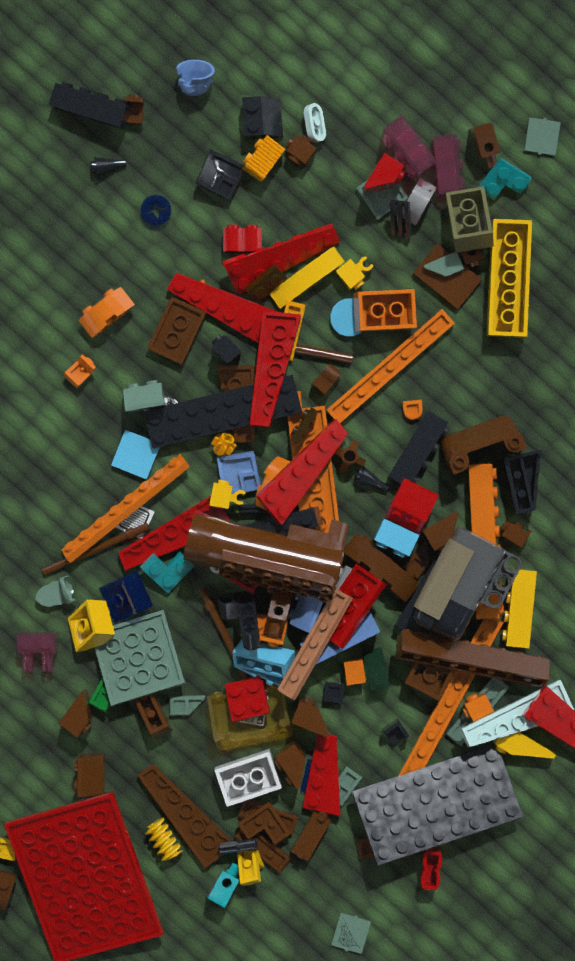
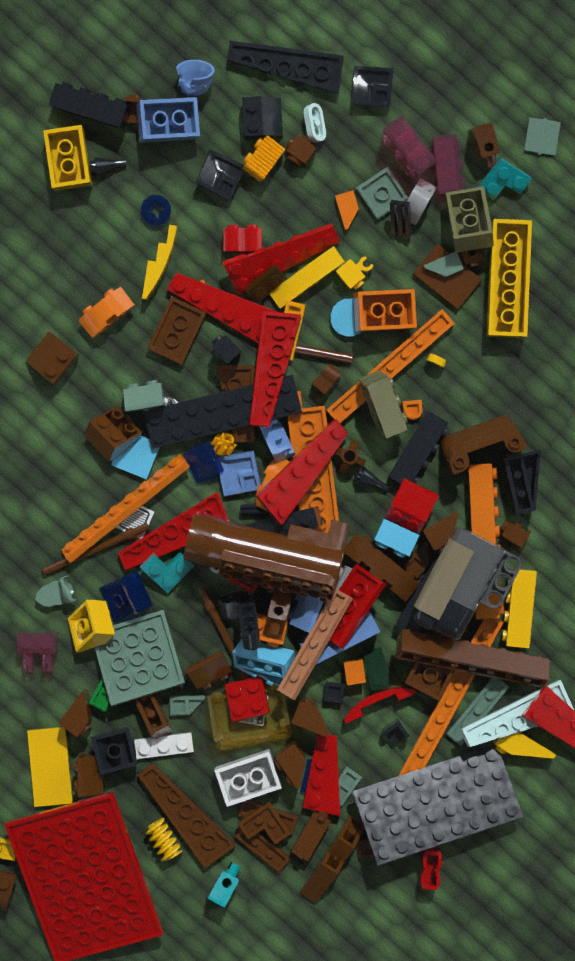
orange bracket [63,354,96,388] -> none
yellow brick [210,480,245,509] -> none
black axle [219,838,258,855] -> none
yellow slope [237,850,264,886] -> none
dark brown plate [290,407,318,444] -> none
sand green piece [331,912,371,954] -> none
red slope [363,153,405,193] -> none
orange brick [463,692,494,722] -> none
none -> reddish brown slope [26,331,79,385]
none -> yellow tile [27,727,73,807]
none -> yellow brick [43,125,92,191]
none -> reddish brown slope [84,406,142,462]
none -> black slope [91,727,138,775]
none -> white plate [134,732,194,759]
none -> medium blue brick [136,97,200,143]
none -> yellow slope [142,225,178,301]
none -> clear blue piece [183,440,224,484]
none -> reddish brown slope [186,650,232,690]
none -> black wing [227,41,344,94]
none -> medium blue hinge [260,419,296,463]
none -> reddish brown slope [299,815,364,903]
none -> orange tile [335,190,359,230]
none -> red slope [344,686,416,723]
none -> black plate [351,66,394,108]
none -> olive brick [358,370,408,439]
none -> yellow tile [426,353,446,368]

